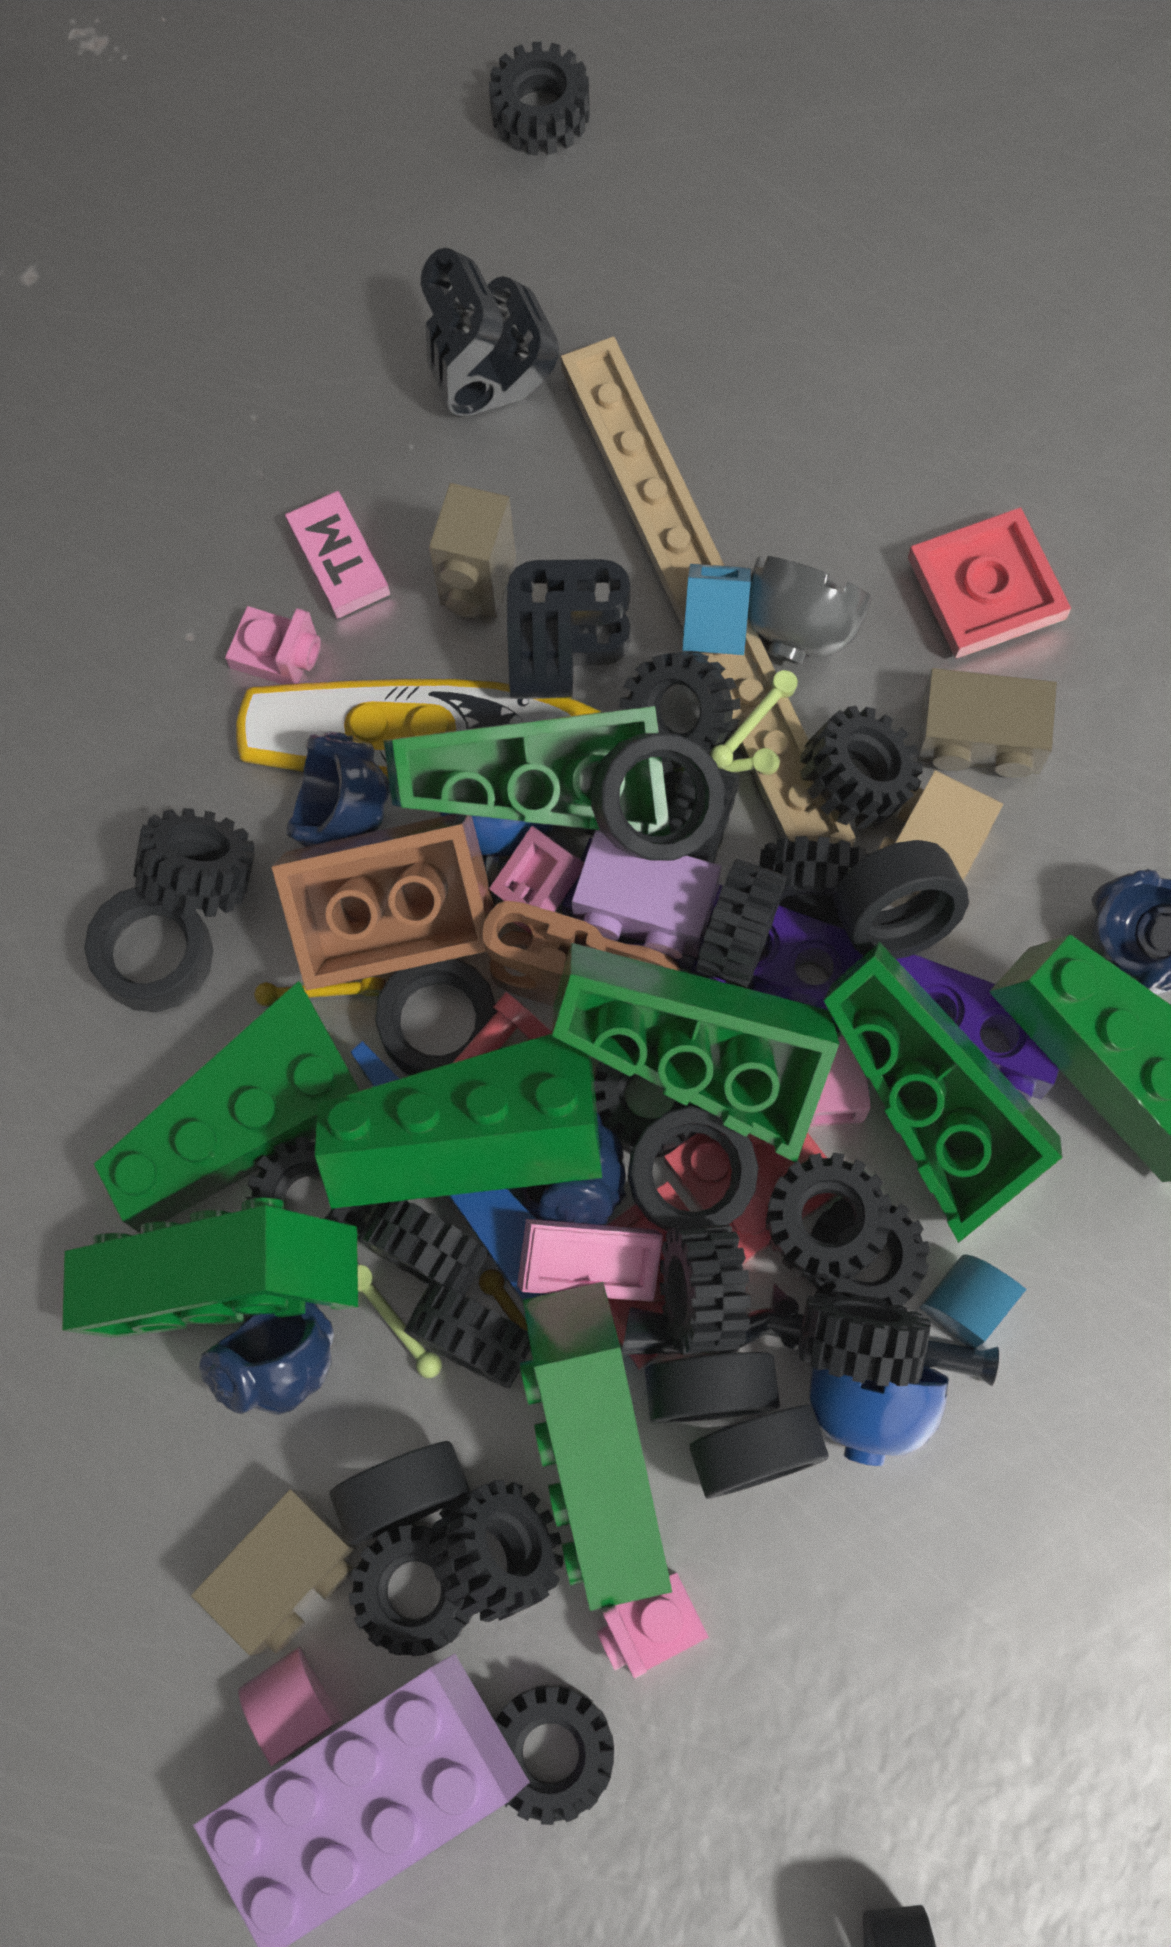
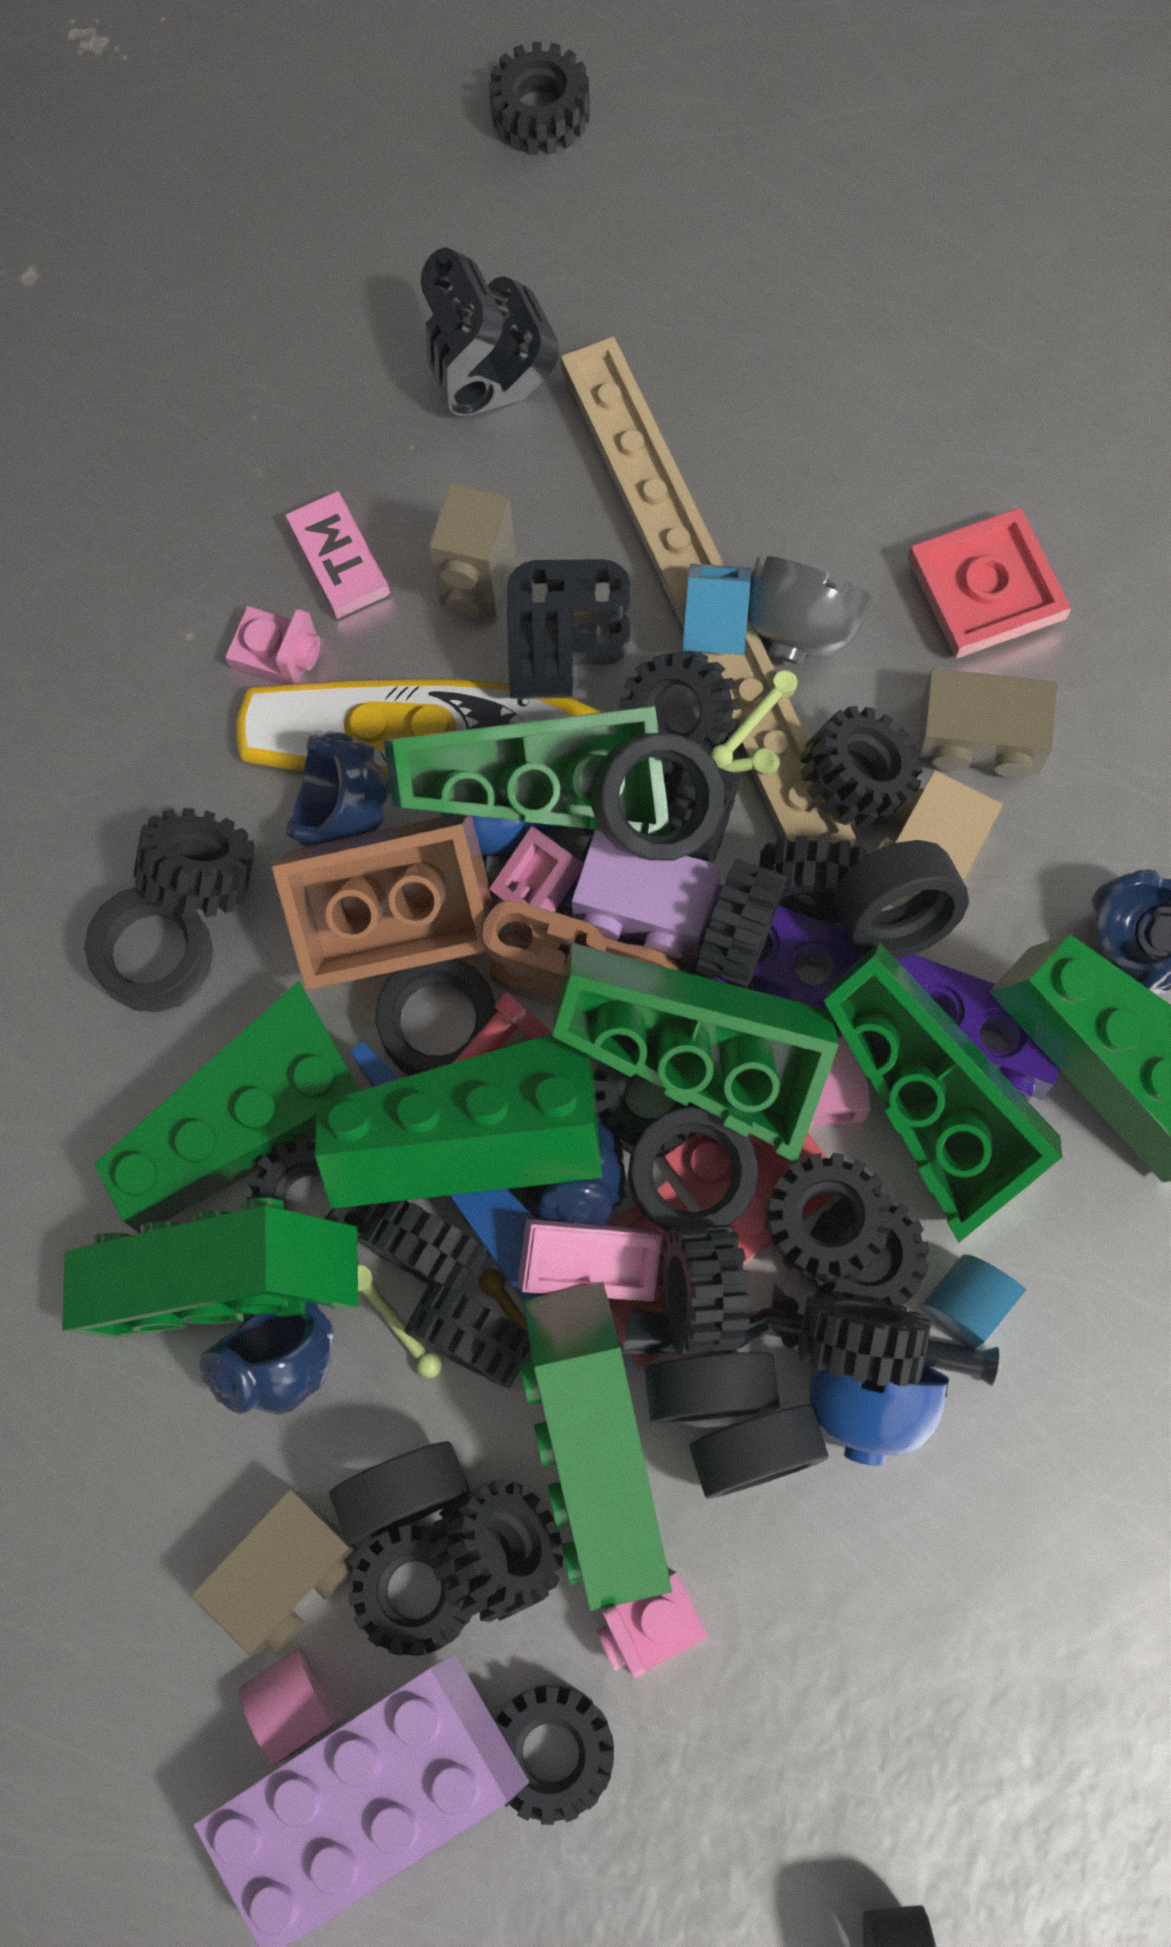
yellow hinge [254,977,386,1007] -> none

